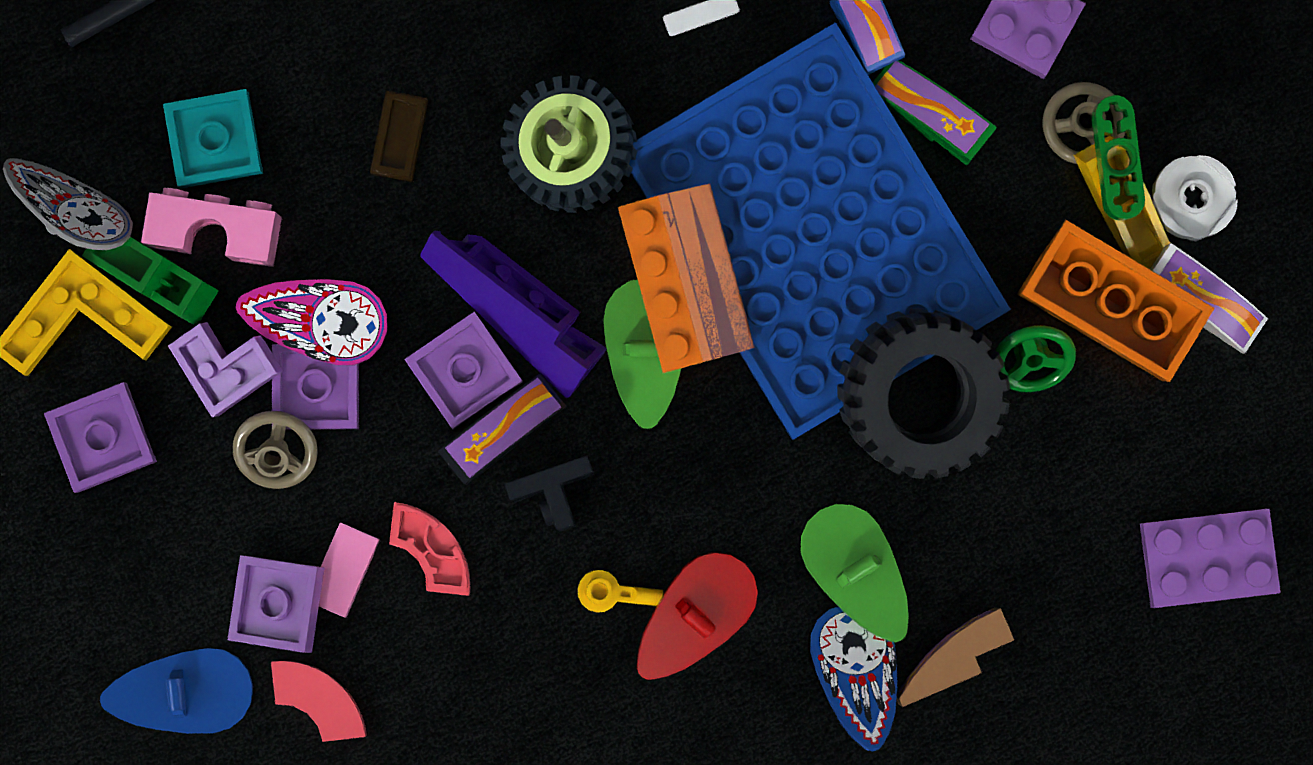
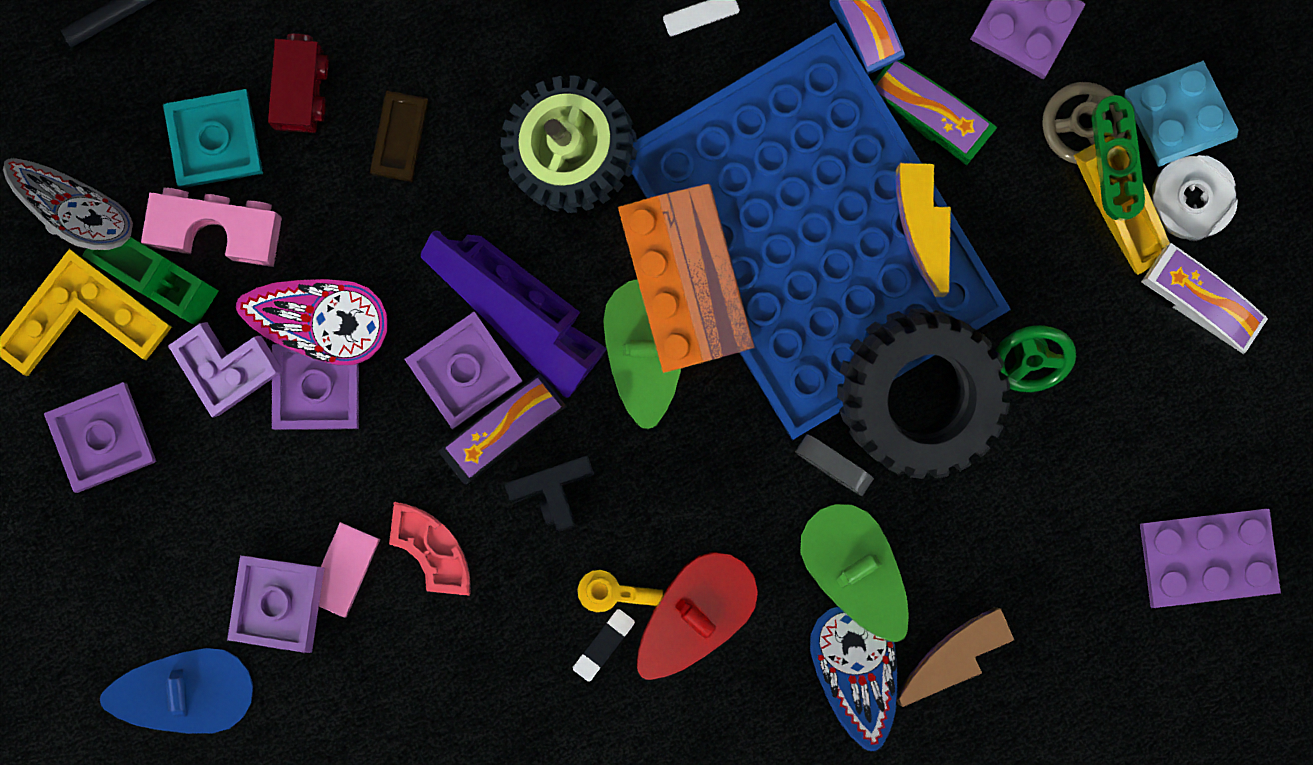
dark tan piece [233,411,318,489] -> none
coral tile [271,661,367,742] -> none
orange slope [1017,220,1215,382] -> none
none -> dark red brick [268,34,329,133]
none -> sticker [573,609,635,681]
none -> dark grey beam [795,434,874,496]
none -> yellow slope [896,163,951,297]
none -> medium azure plate [1124,61,1239,167]

